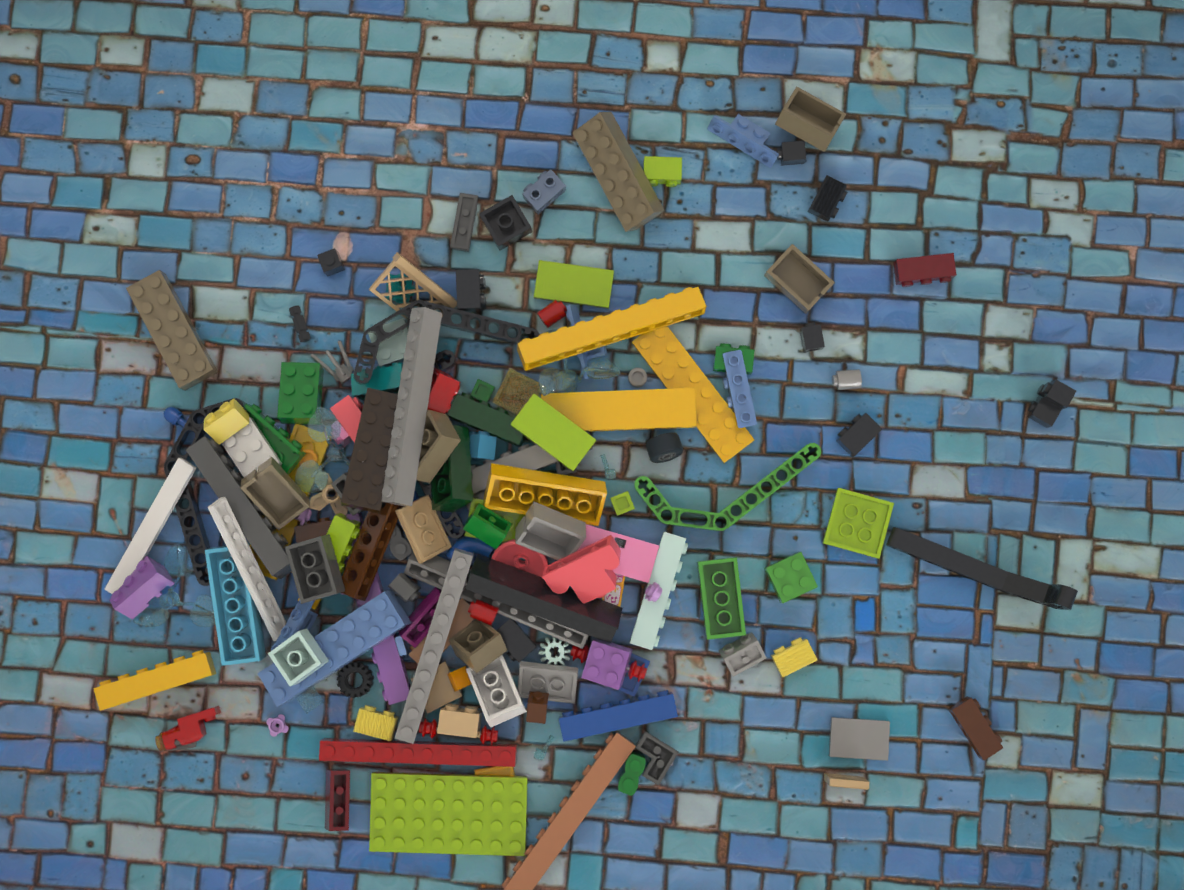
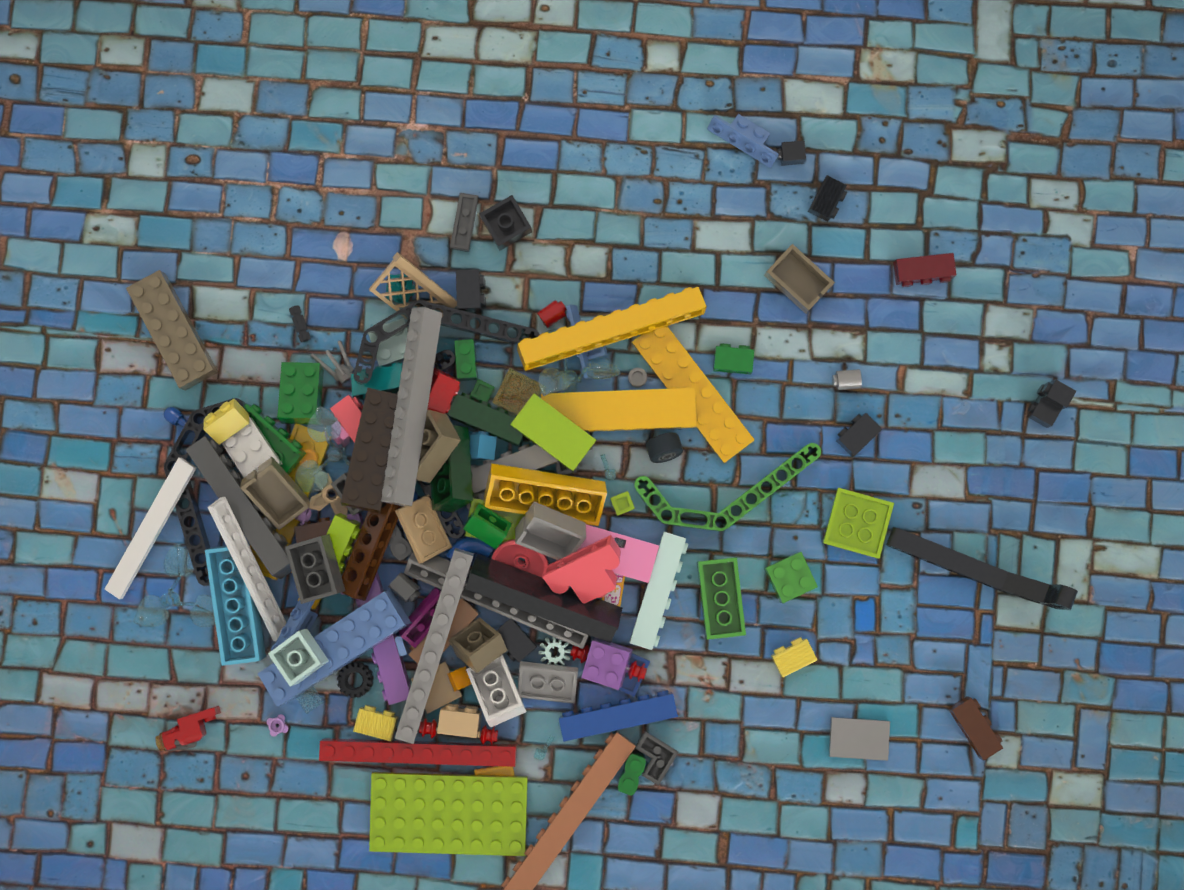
yellow brick [93,650,217,711] -> none
medium lavender wedge [109,556,175,620] -> none
black brick [317,248,345,276] -> none
dark red brick [325,769,350,831] -> none
red brick [468,599,499,626] -> none
sand blue brick [522,169,566,215] -> none
reddish brown brick [526,691,549,724] -> none
lime tile [534,260,614,309] -> none
dark tan brick [572,112,665,232] -> none
lime brick [643,156,682,187] -> none
lavender plate [645,582,662,602] -> none
light grey bracket [719,632,766,677] -> none
medium blue bracket [722,350,757,428] -> none
dark tan piece [775,86,846,152] -> none
black brick [799,322,825,353] -> none
tan tile [824,773,870,790] -> none
none -> green brick [454,339,478,381]

